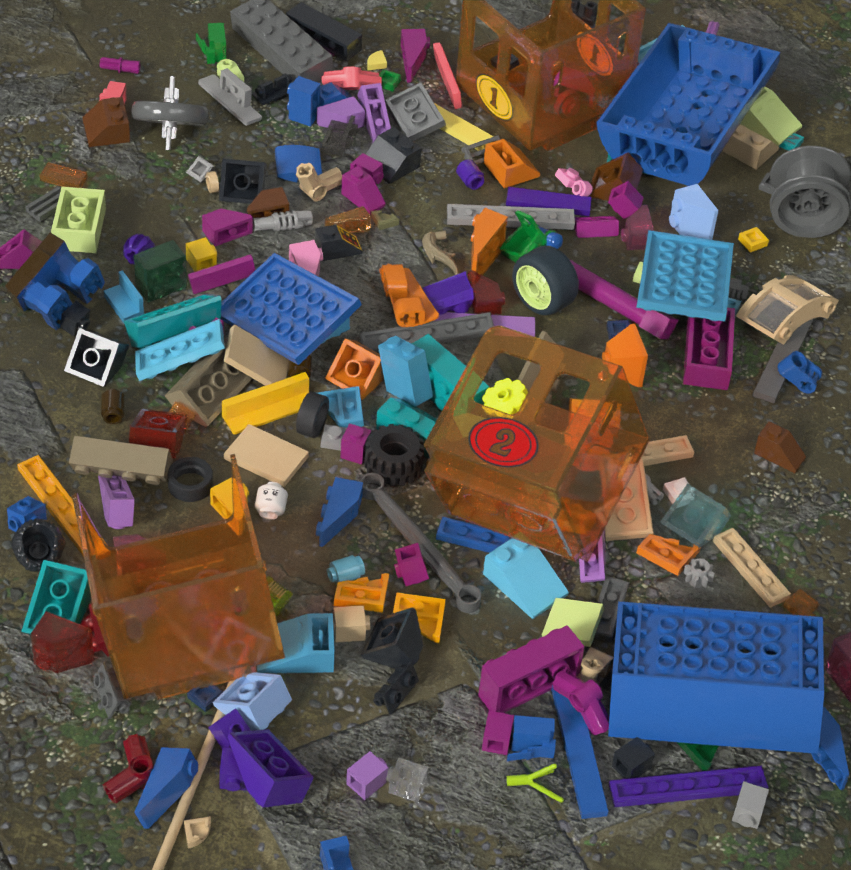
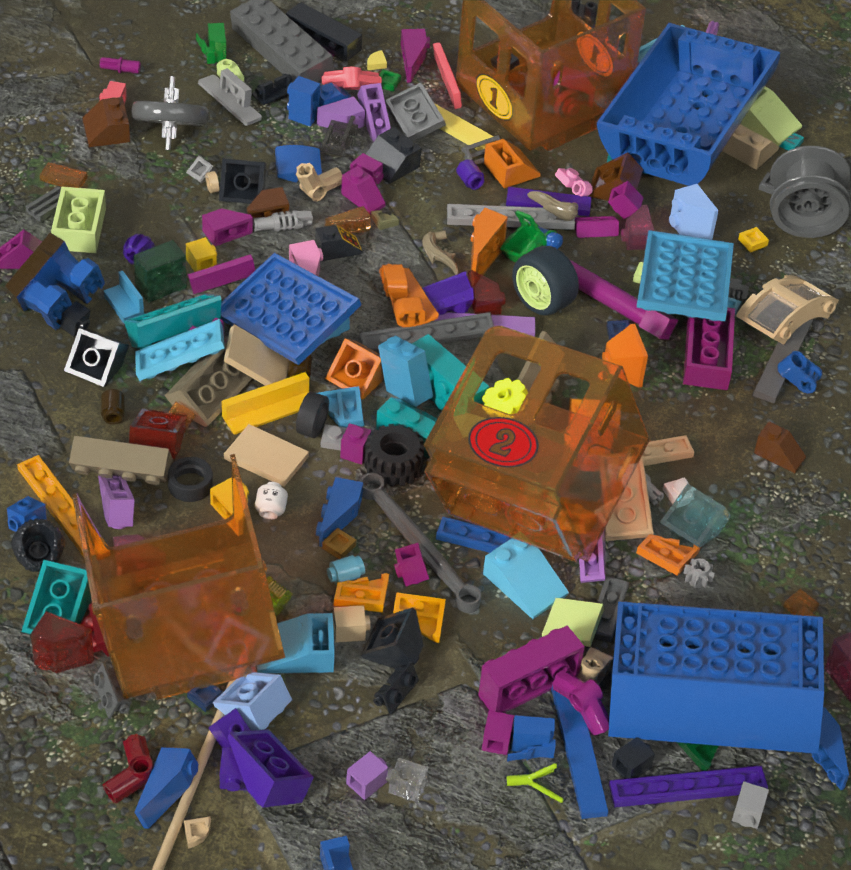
tan tile [713,528,791,608] -> none
none -> pearl gold plate [322,528,356,559]
none -> dark tan piece [527,191,579,221]

